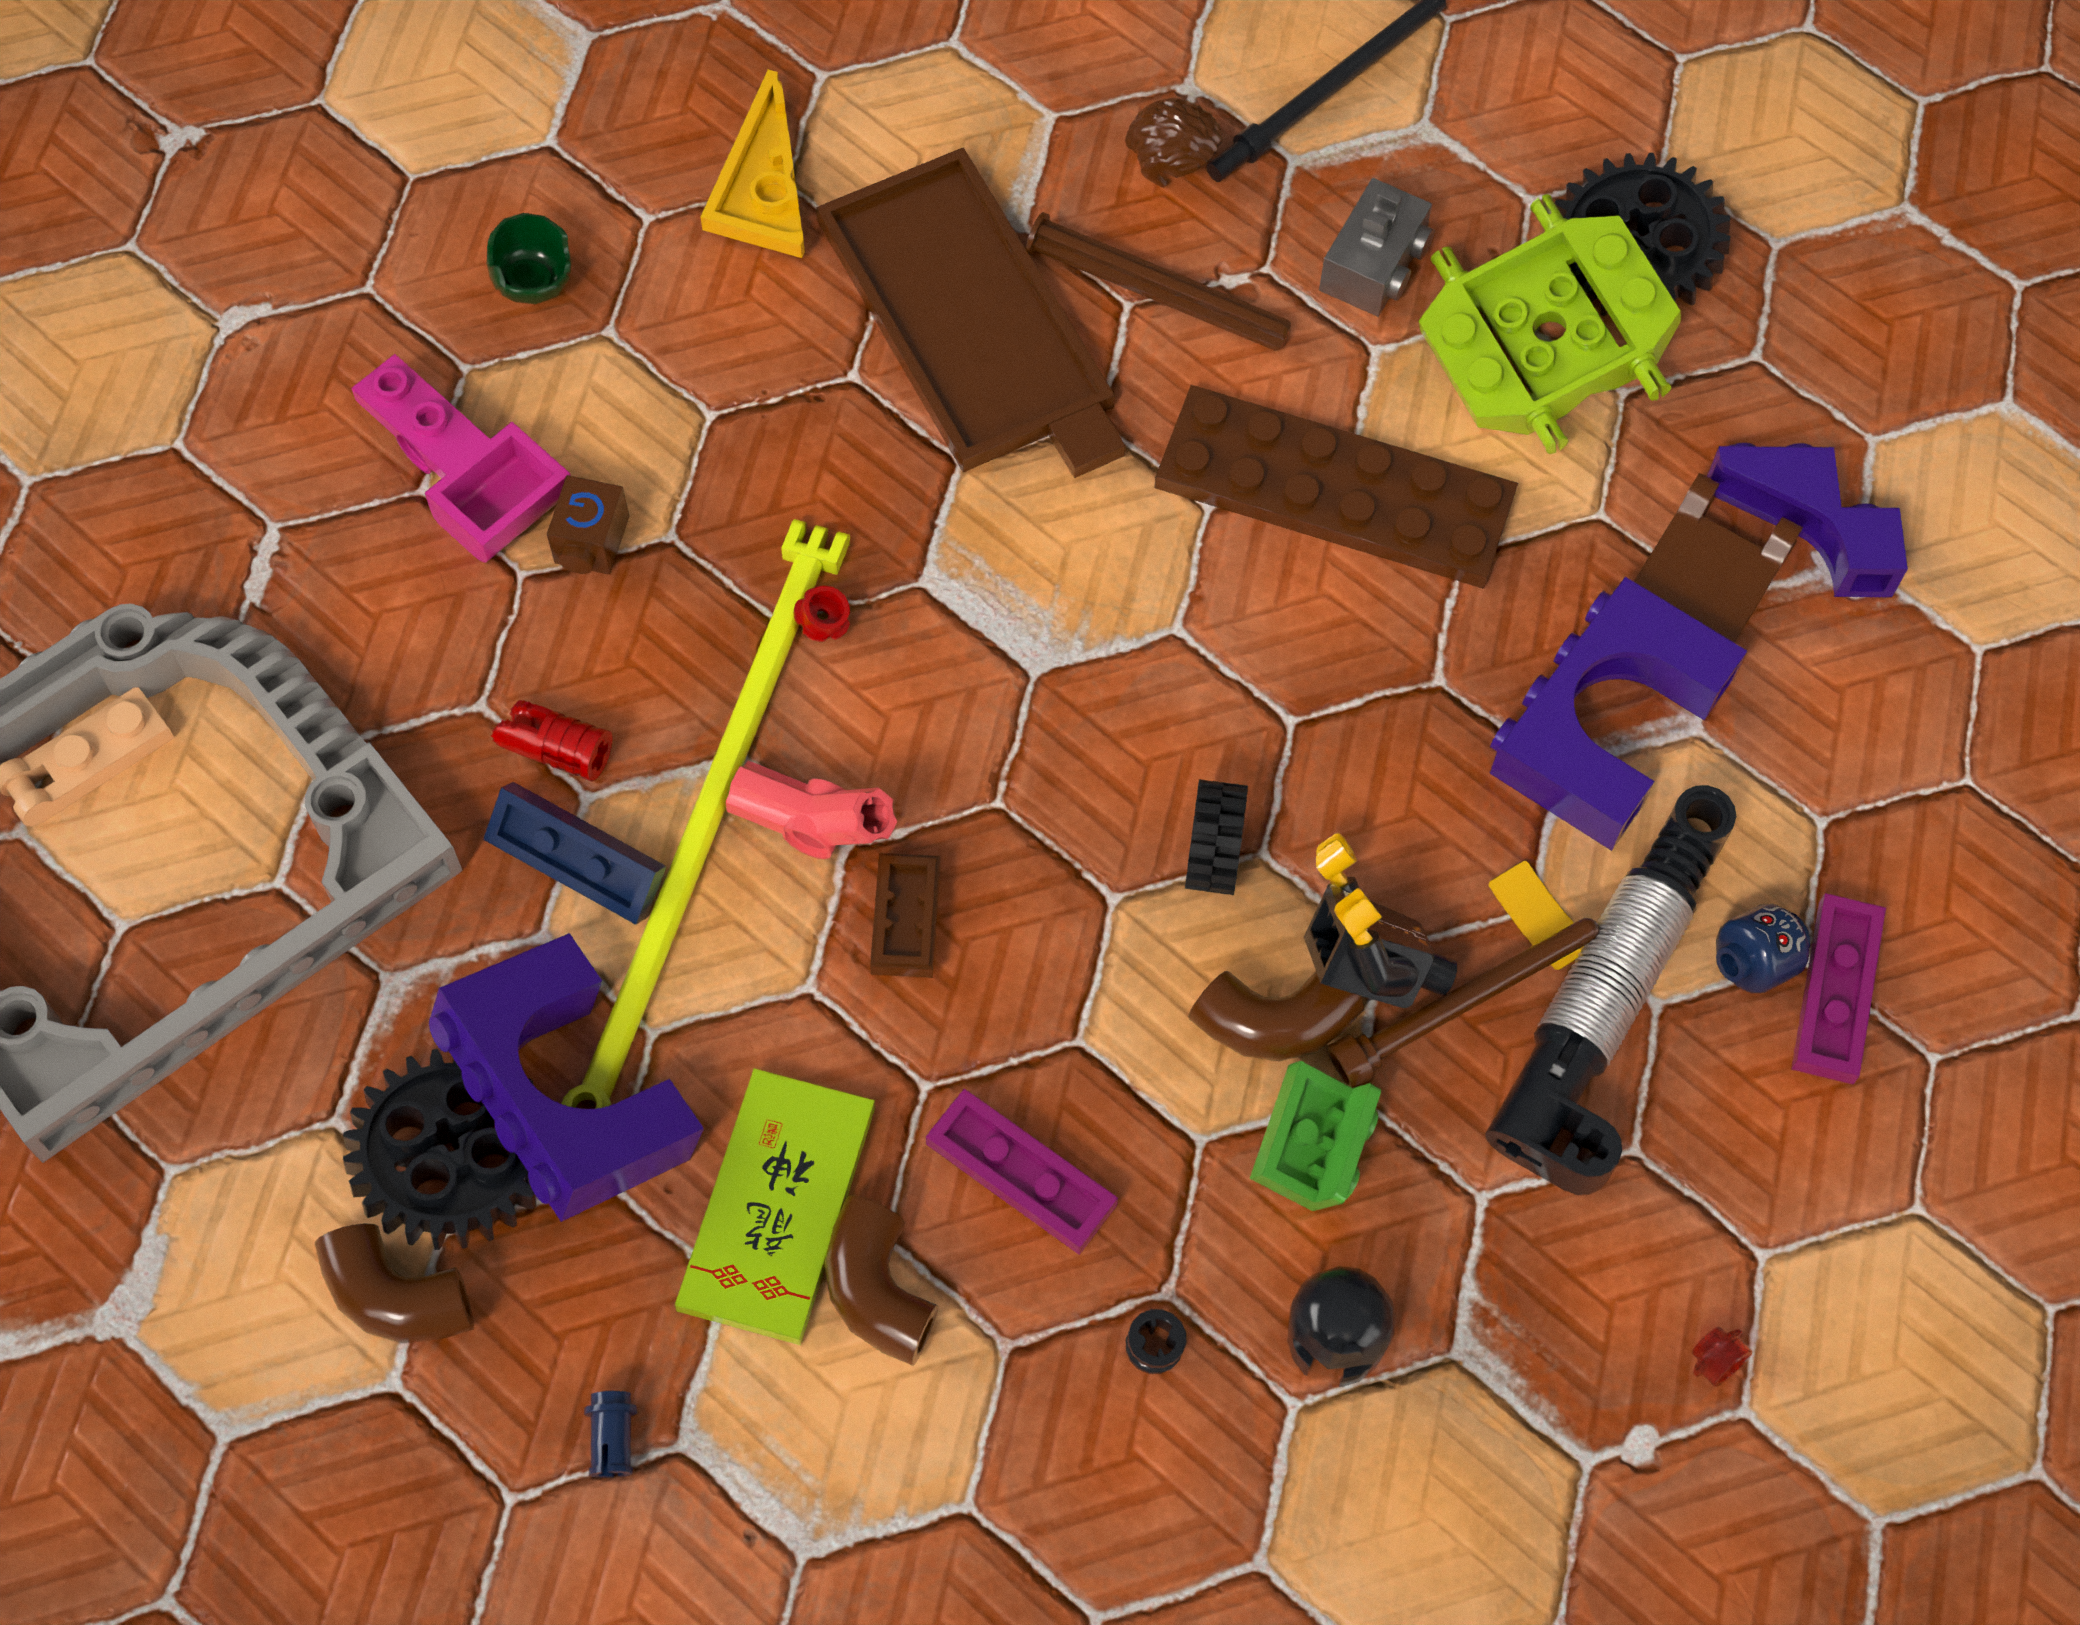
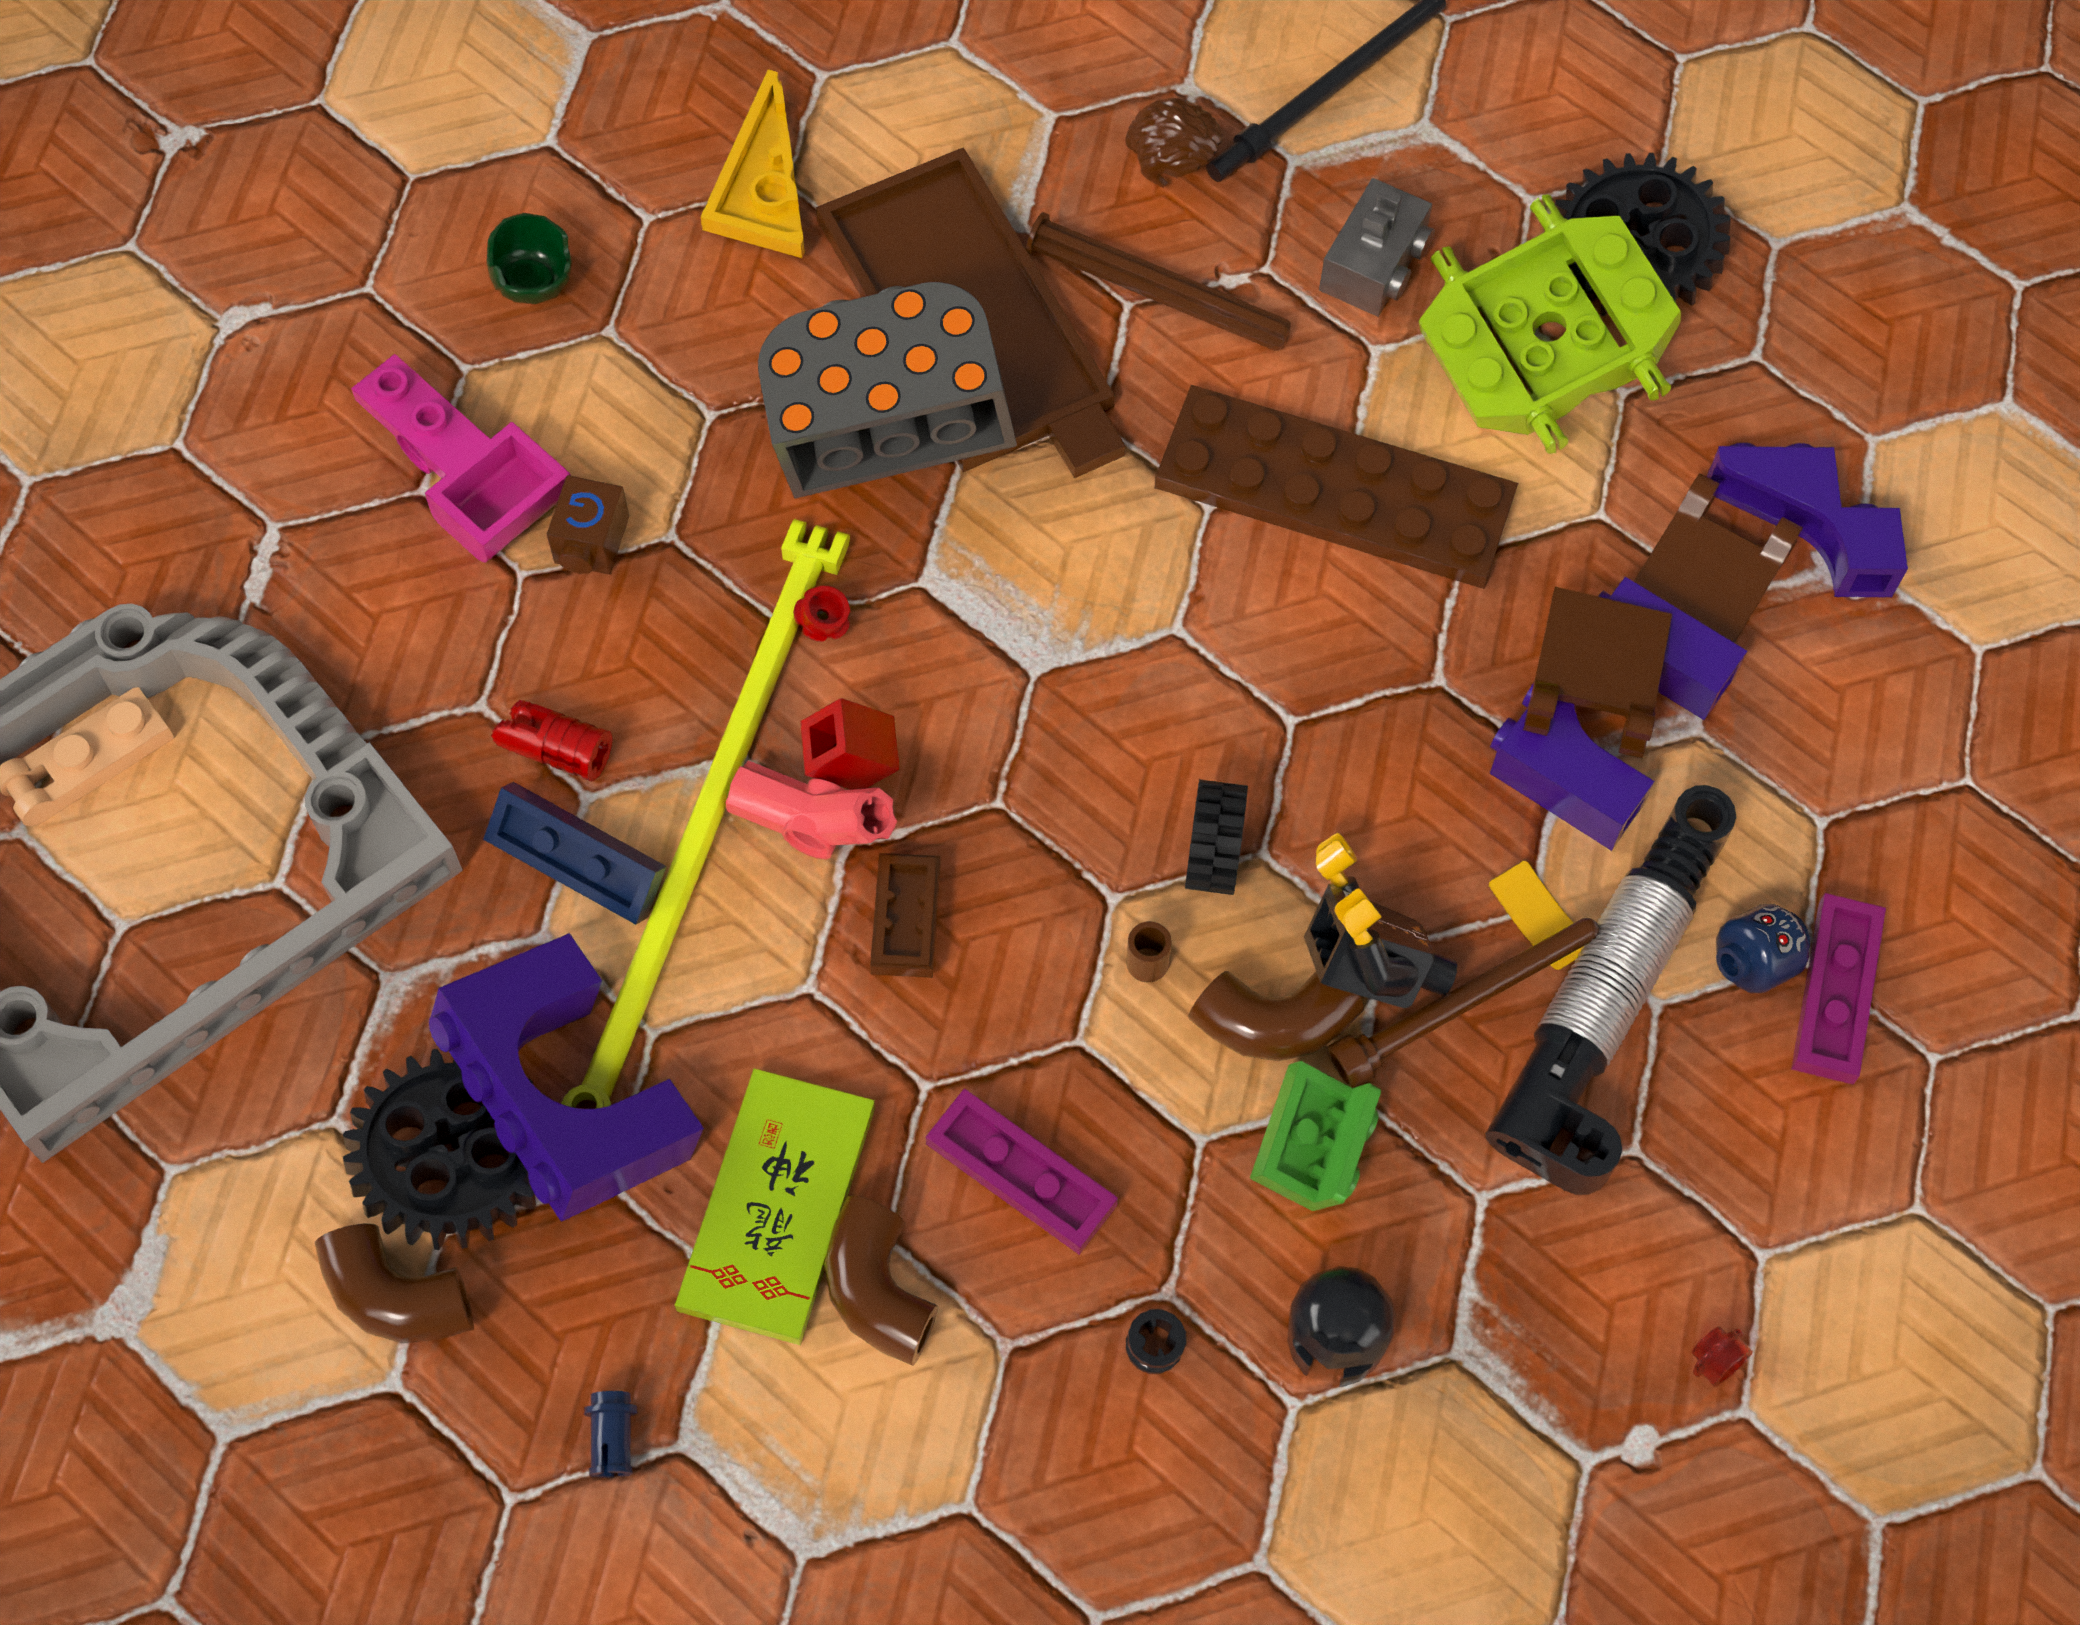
none -> dark grey brick [758,282,1017,499]
none -> red brick [800,698,900,790]
none -> reddish brown hinge [1126,921,1172,982]
none -> reddish brown flag [1523,587,1672,759]

